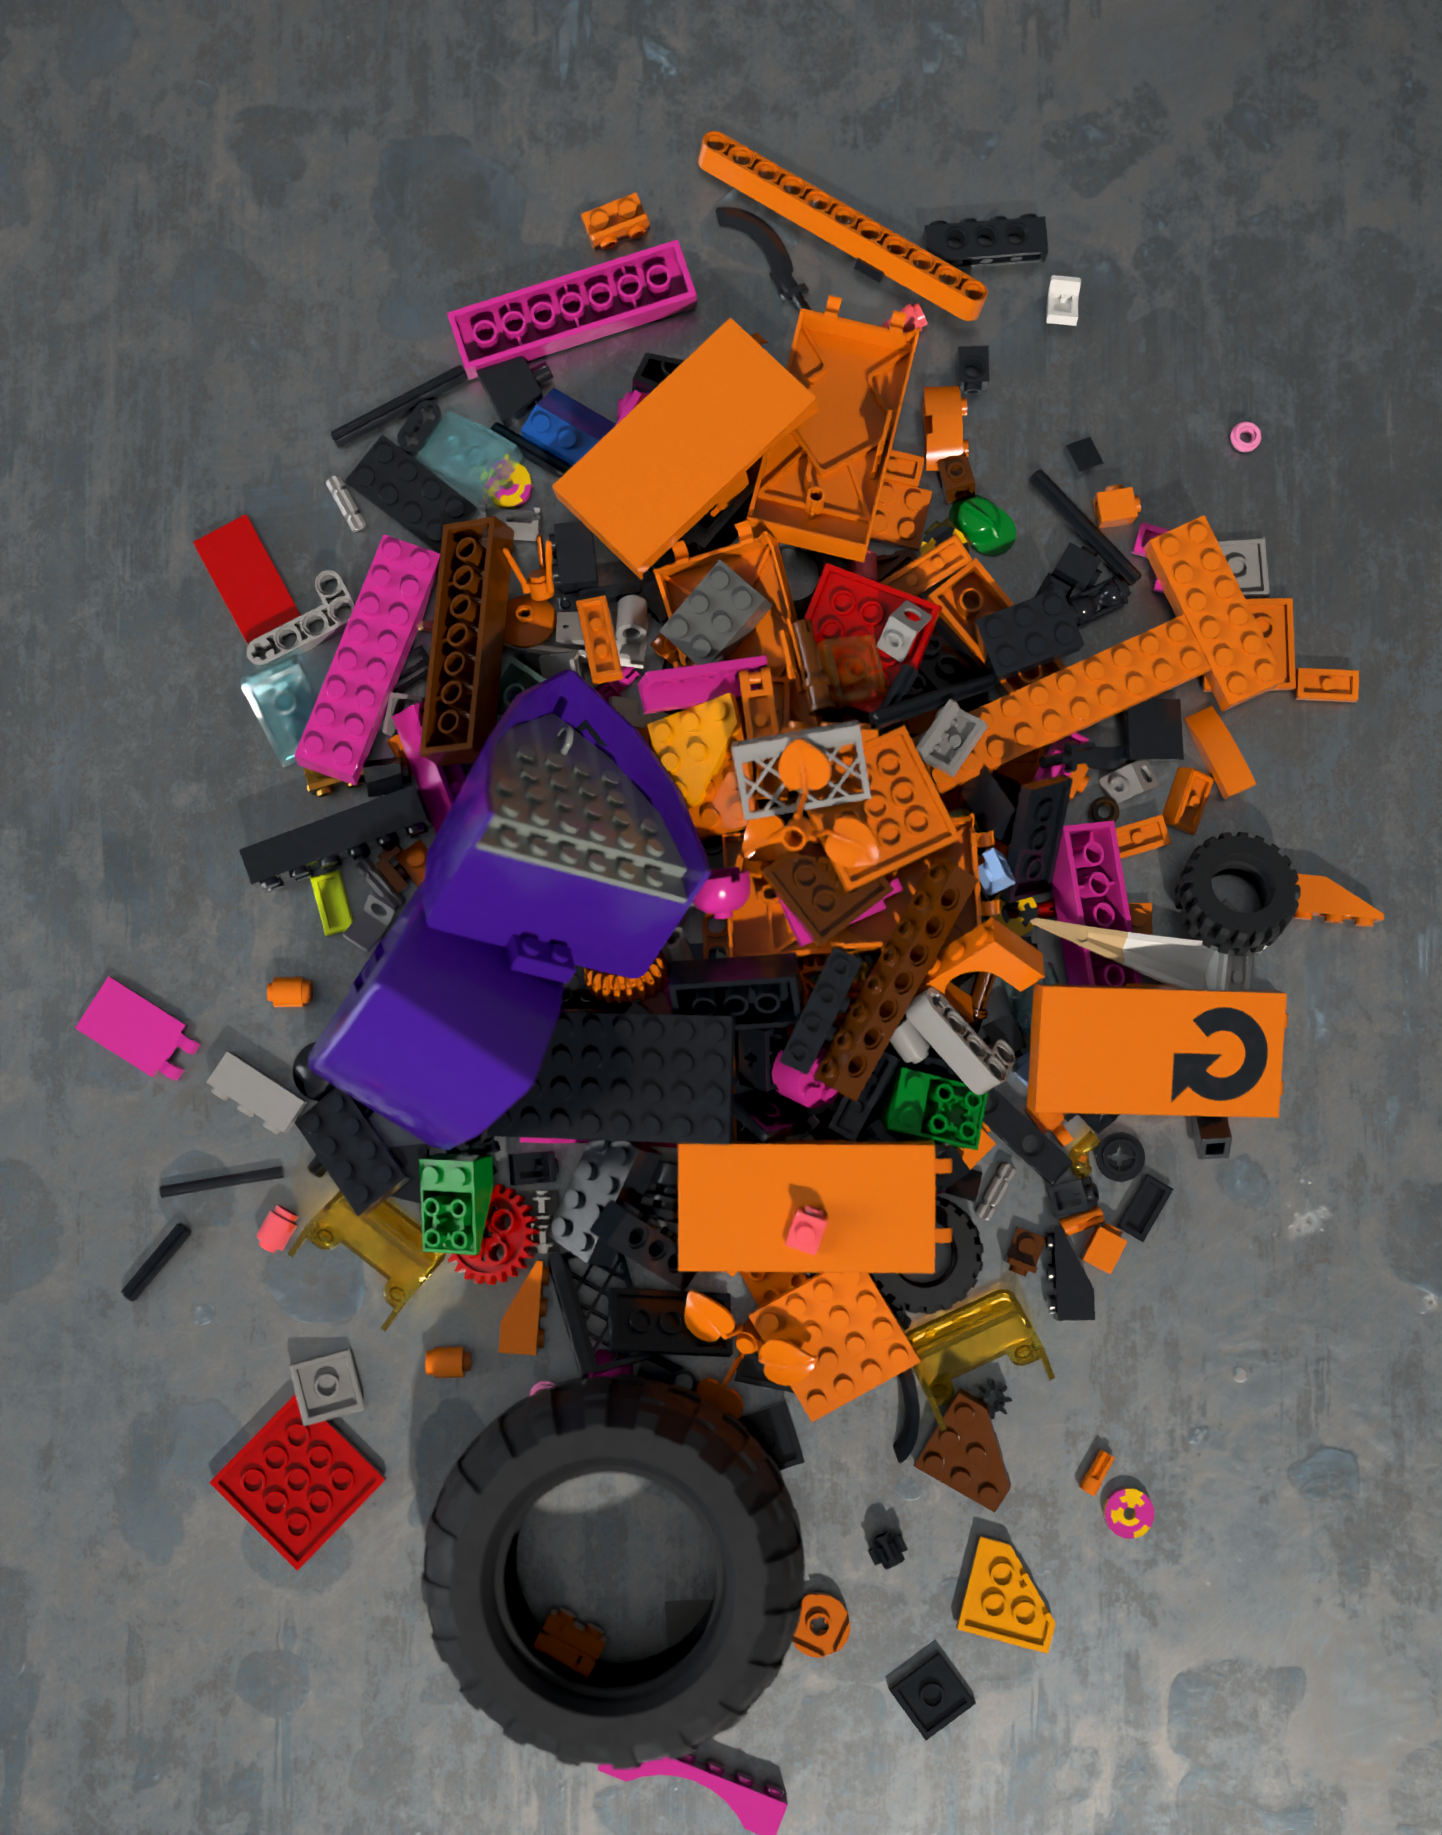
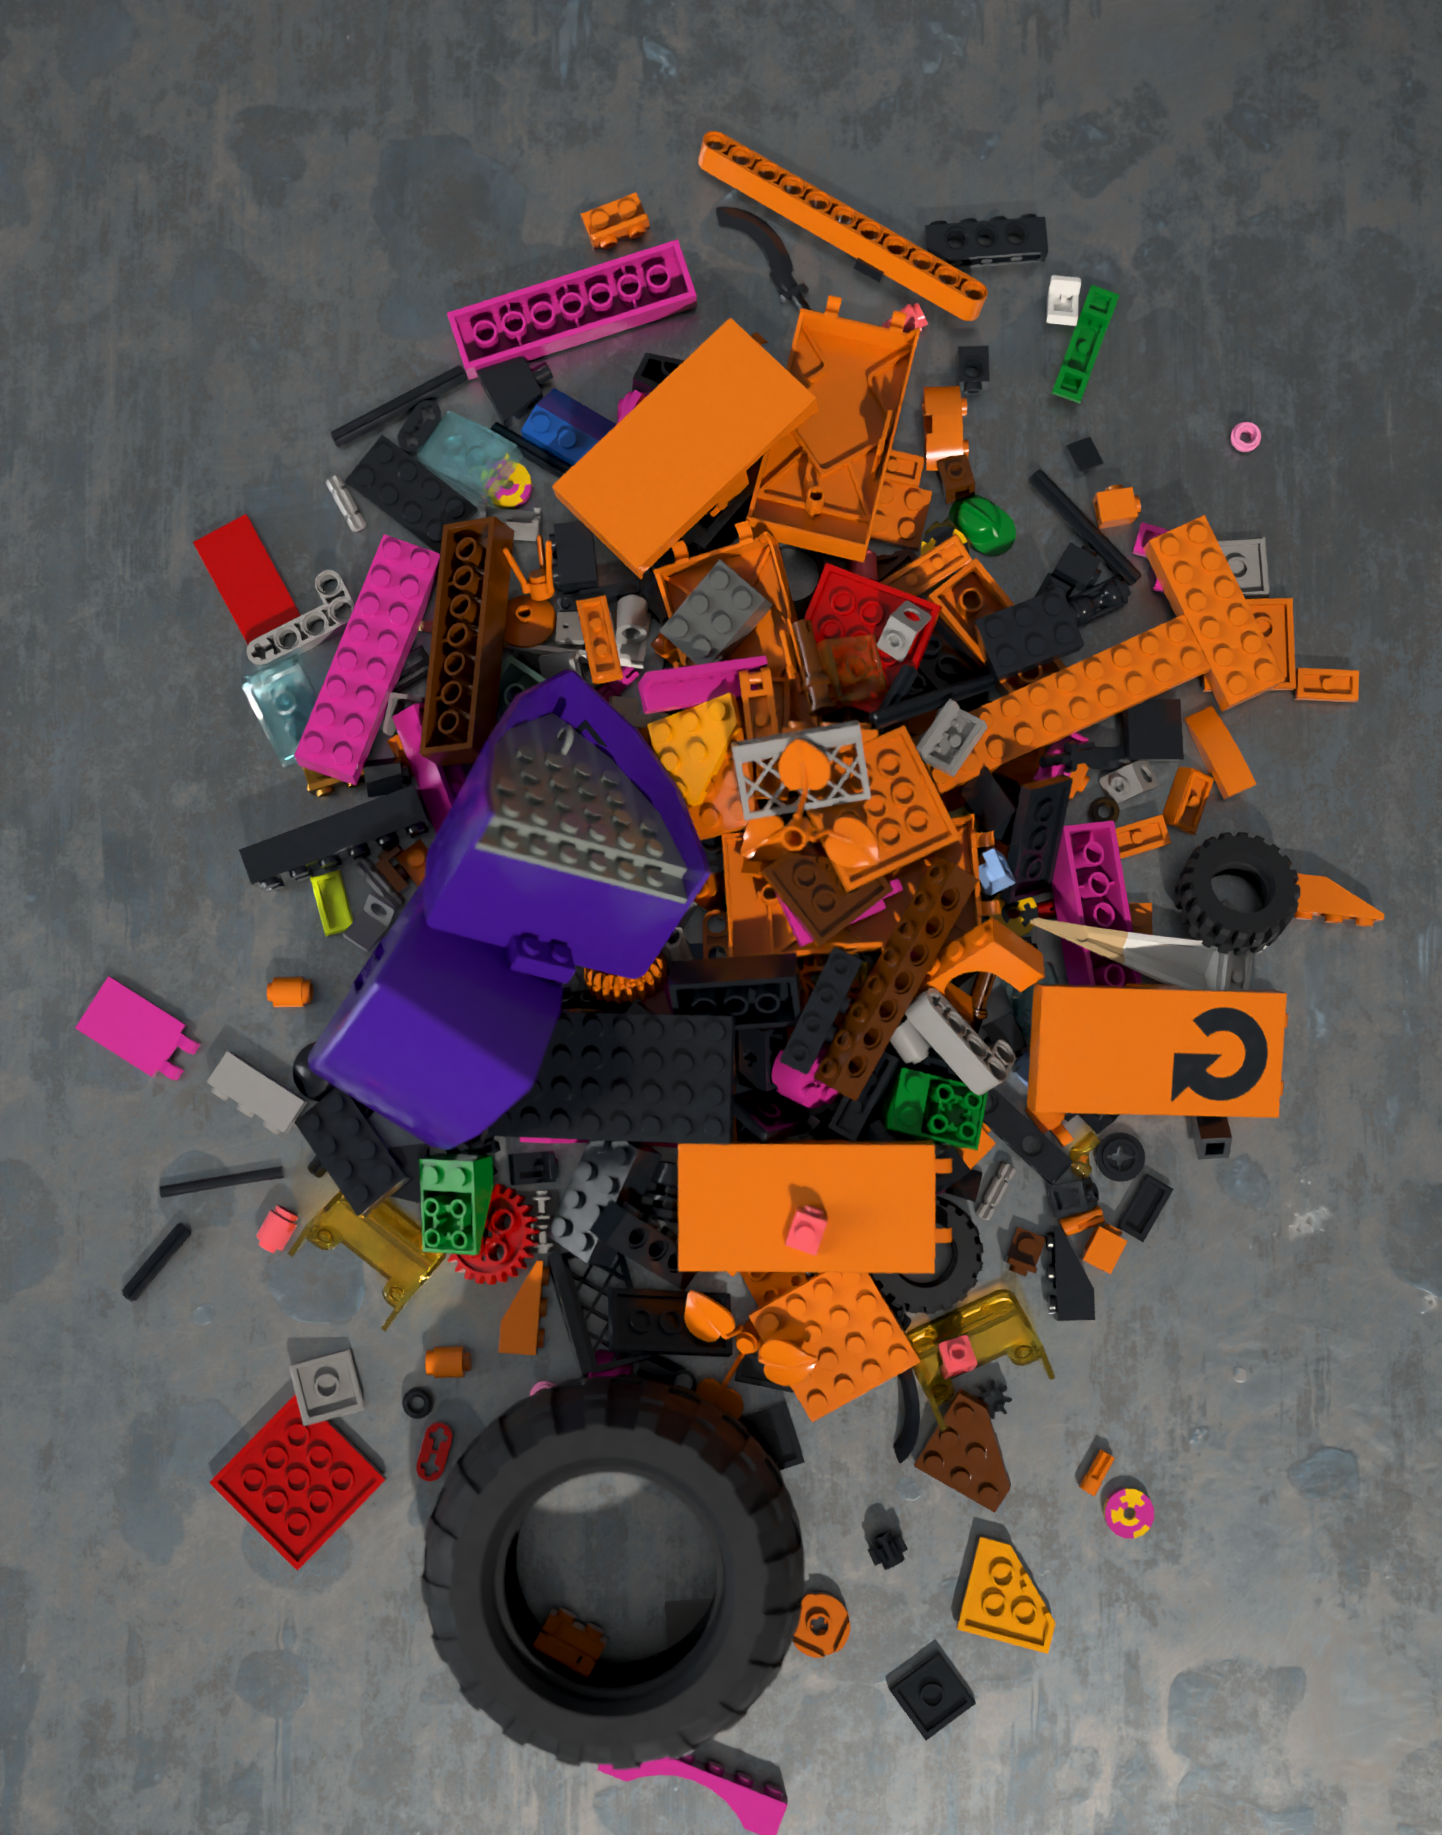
dark pink cylinder [693,867,751,919] -> none
none -> black plate [402,1387,434,1419]
none -> red beam [416,1421,454,1482]
none -> coral bracket [938,1335,978,1380]
none -> green slope [1051,284,1119,404]

